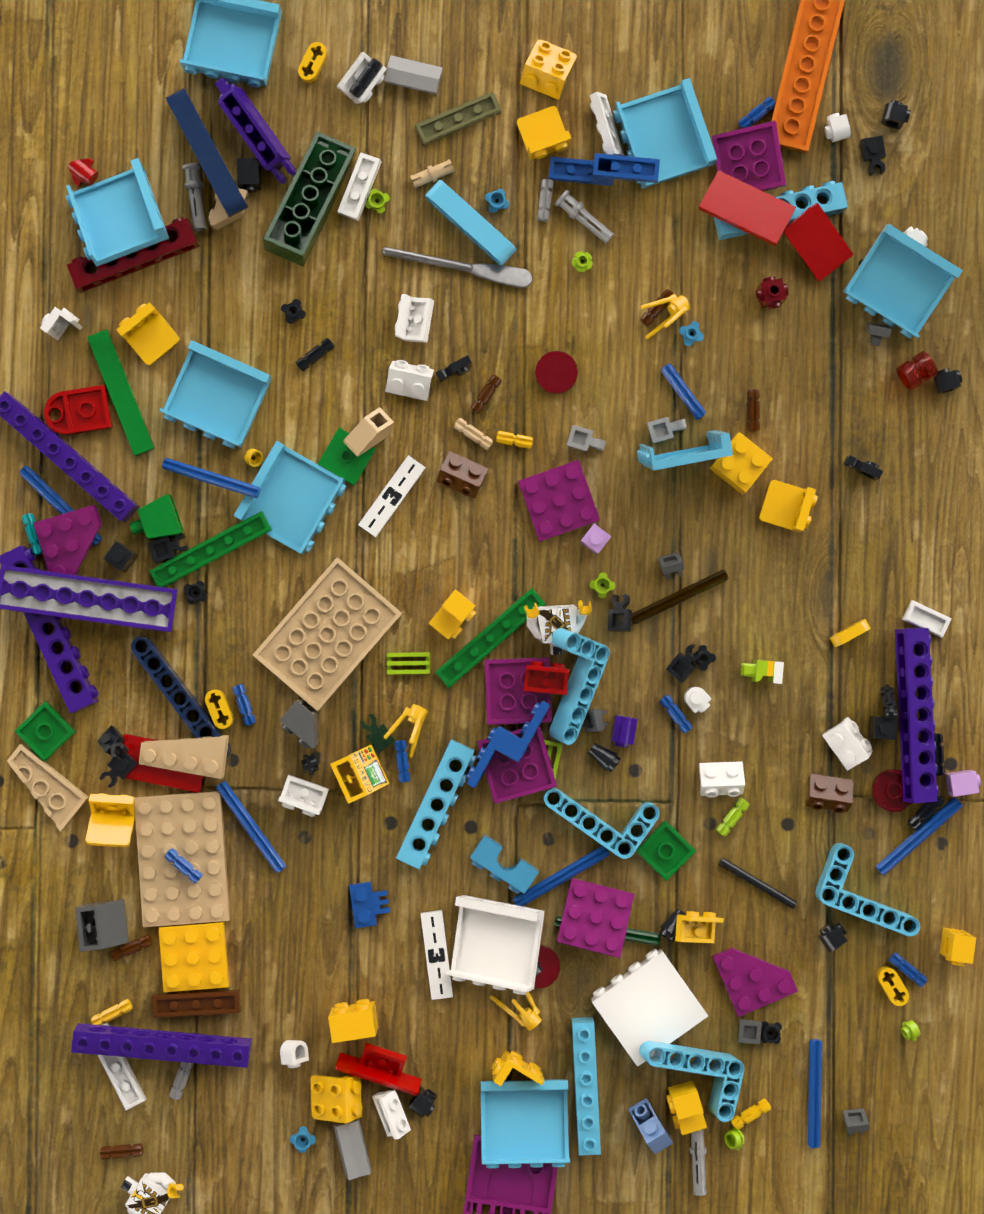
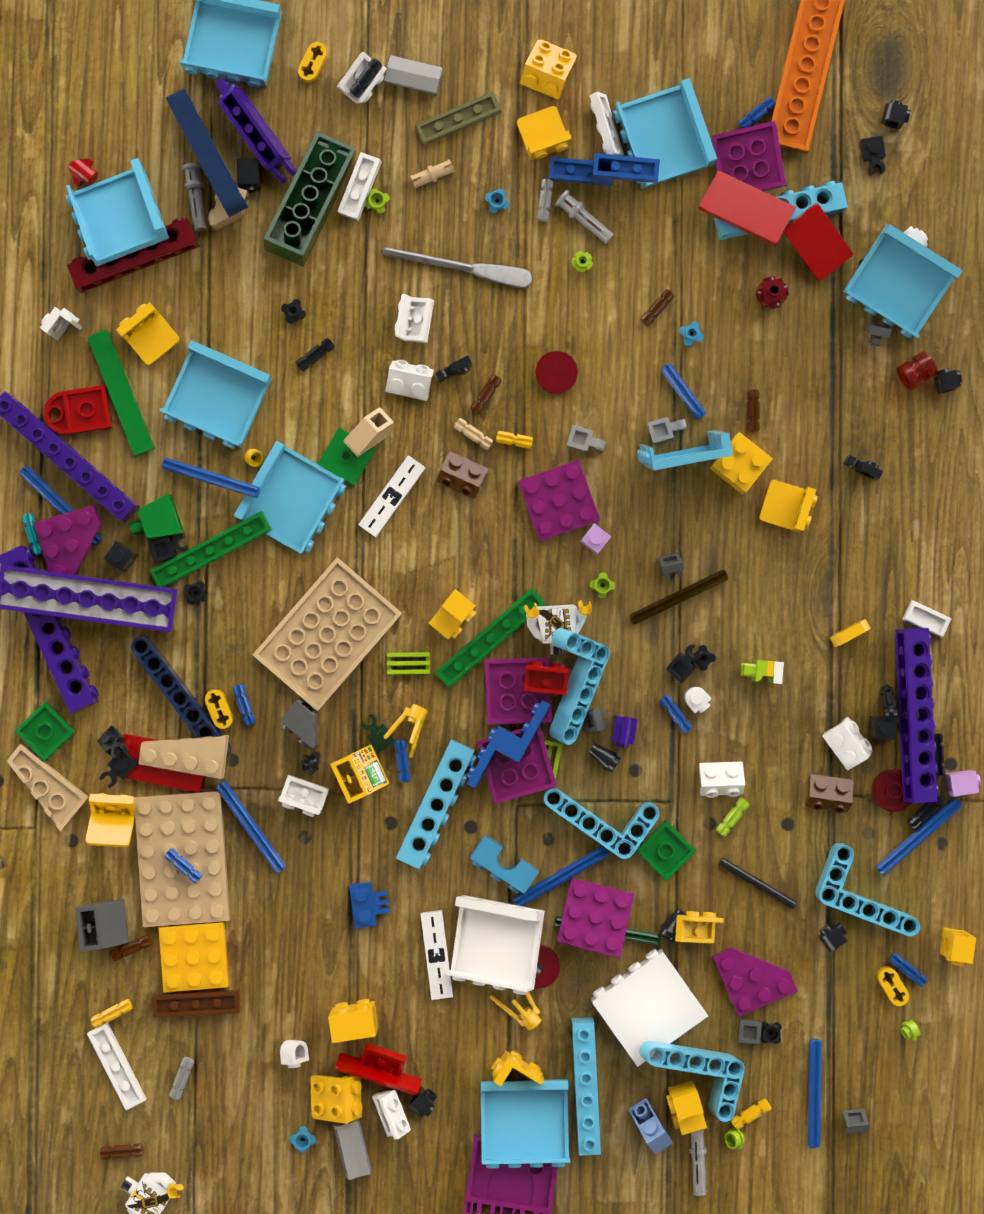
dark purple brick [71,1023,252,1068] -> none
medium azure beam [425,180,517,266] -> none
black plate [608,594,632,632] -> none
yellow plant [641,294,690,339] -> none
white plate [824,113,851,142] -> none

